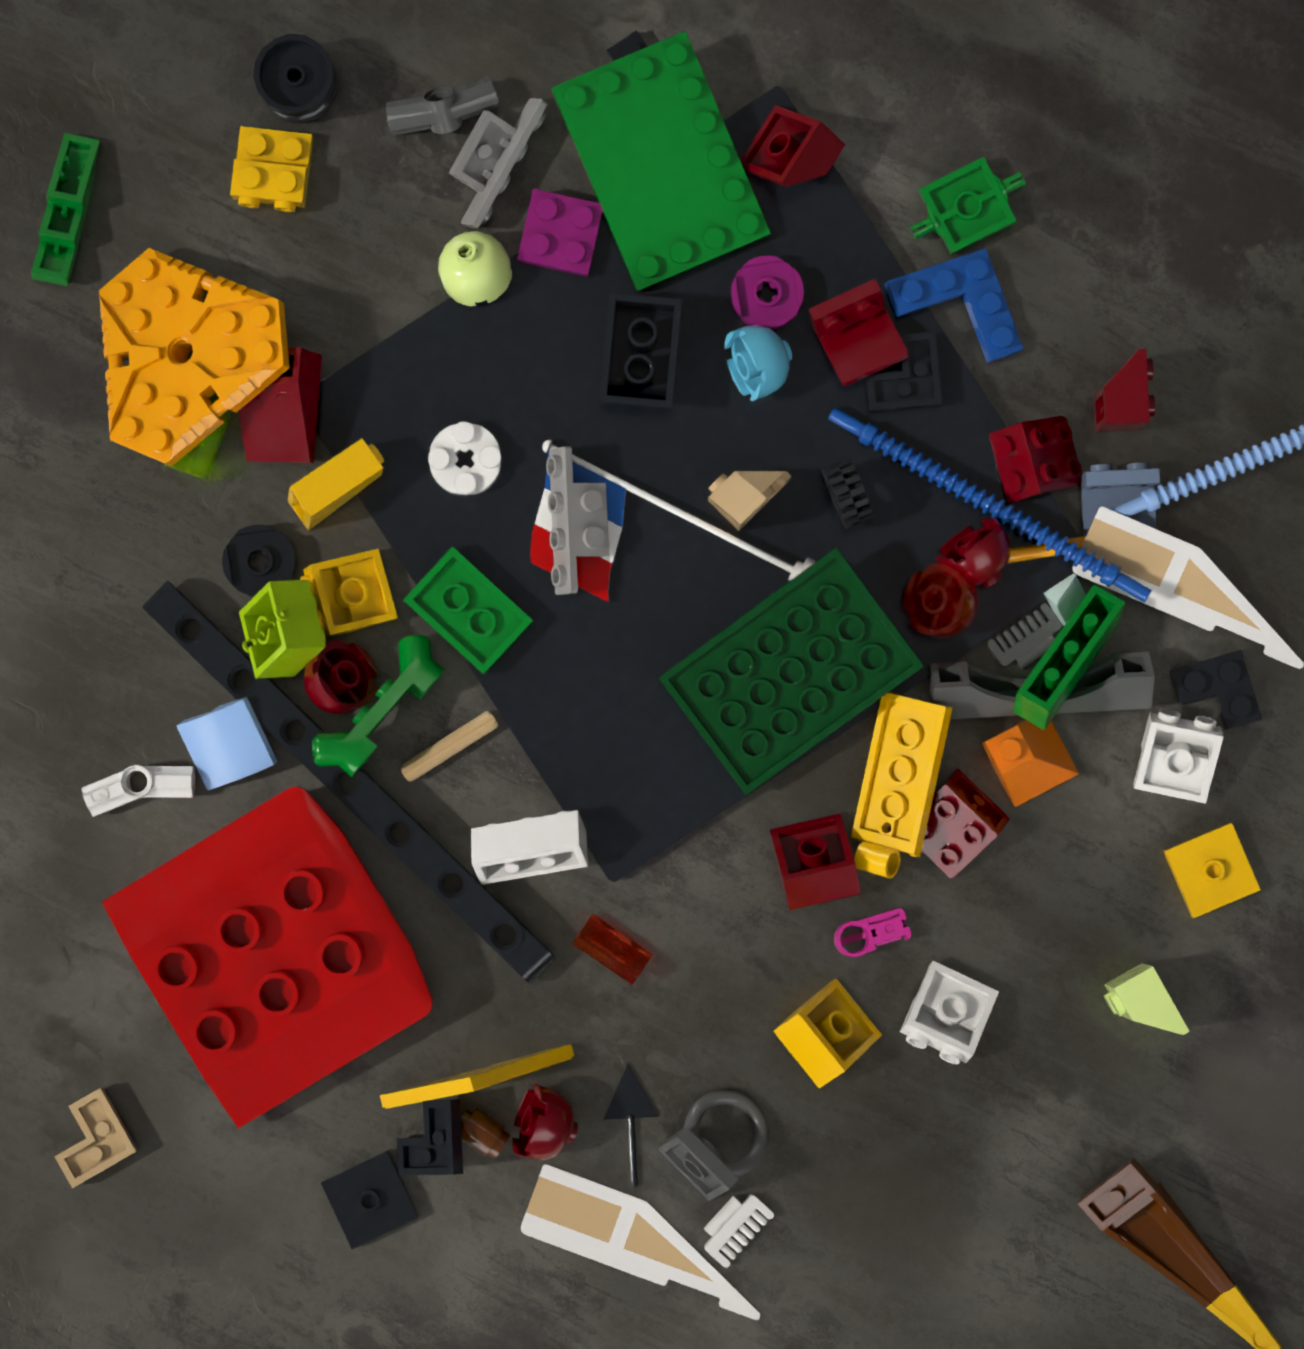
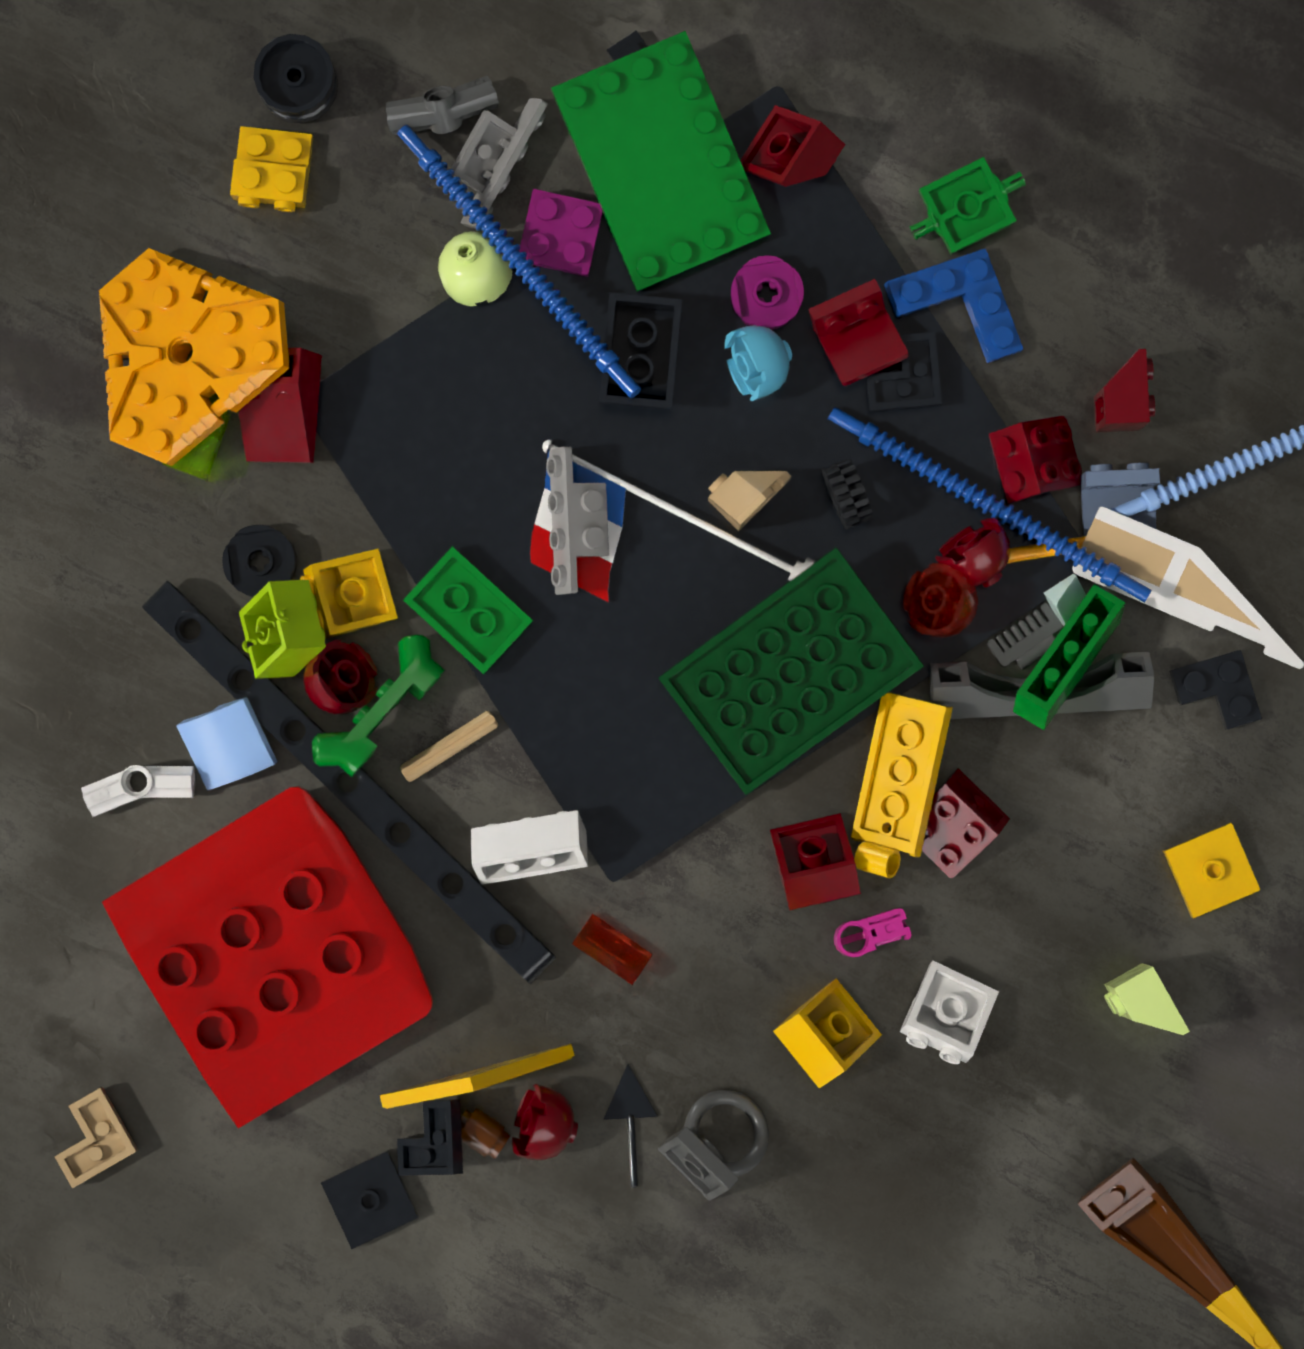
green slope [31,133,100,286] -> none
yellow slope [287,438,384,531] -> none
white plate [428,421,501,496] -> none
white sticker [521,1164,760,1320] -> none
white piece [704,1194,774,1268] -> none
orange slope [981,720,1079,808] -> none
white plate [1133,708,1224,804] -> none
none -> blue hose [397,125,641,399]

